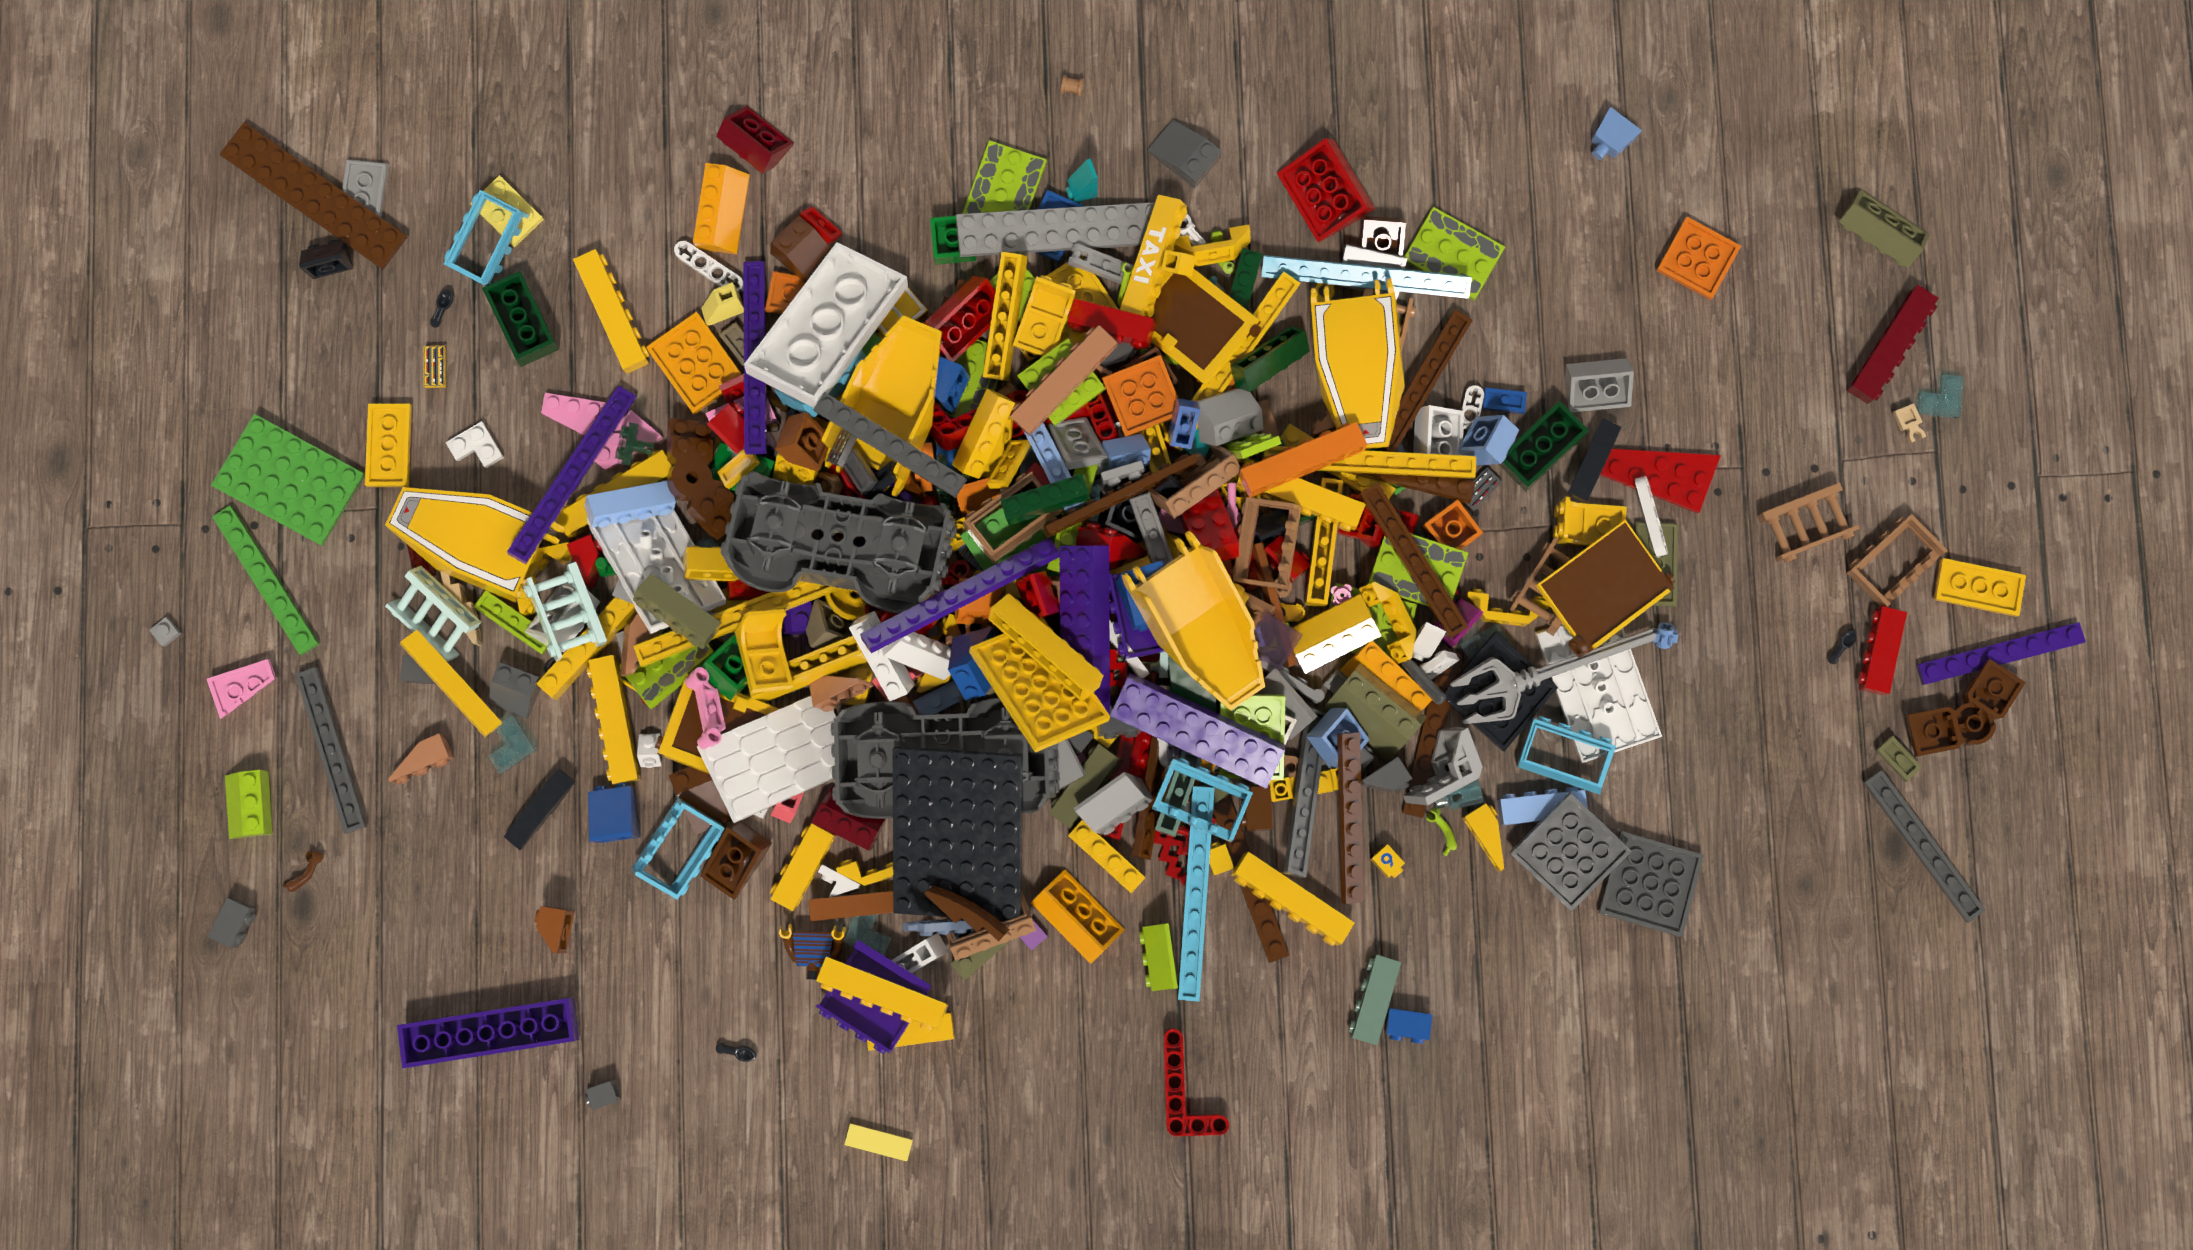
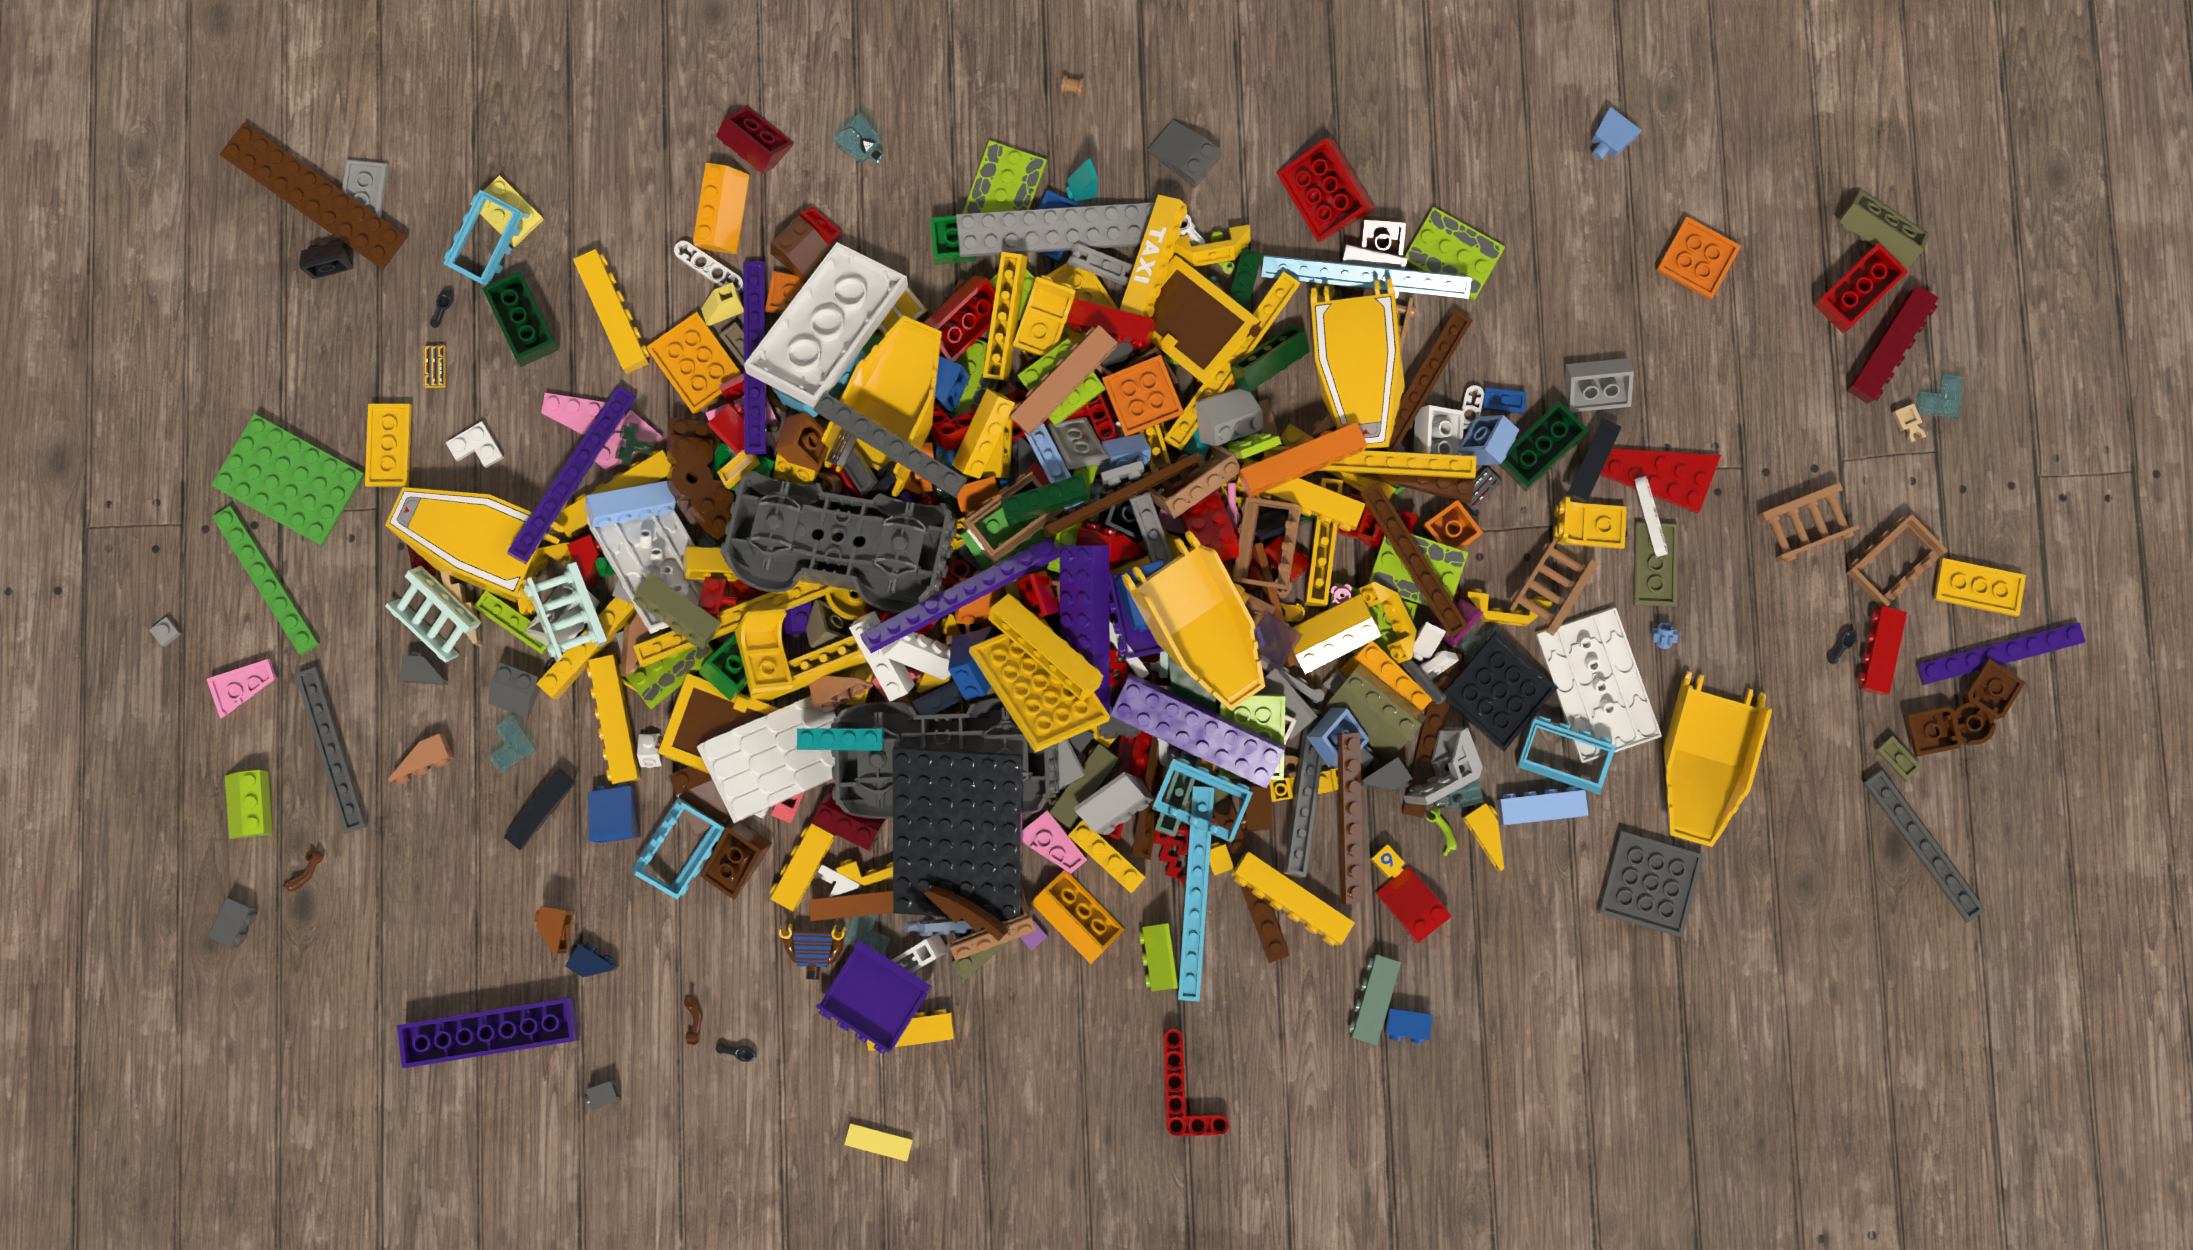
yellow tile [400,630,502,737] -> none
bright pink plate [685,667,726,749] -> none
yellow brick [816,957,948,1032] -> none
yellow tile [987,440,1031,489] -> none
lime piece [1117,262,1134,307] -> none
black plate [1155,474,1185,499] -> none
yellow brick [1161,250,1196,277] -> none
blue brick [1168,398,1200,449] -> none
light grey piece [1450,628,1656,724] -> none
dark grey plate [1510,792,1632,911] -> none
reddish brown door [1535,520,1675,658] -> none
none -> dark blue slope [565,943,619,977]
none -> reddish brown piece [684,995,703,1045]
none -> red plate [698,576,738,619]
none -> teal plate [797,728,884,751]
none -> clear light blue torso [833,112,884,164]
none -> bright pink wing [1022,811,1087,874]
none -> red slope [1376,866,1452,943]
none -> yellow windscreen [1663,671,1772,847]
none -> red brick [1814,243,1908,334]

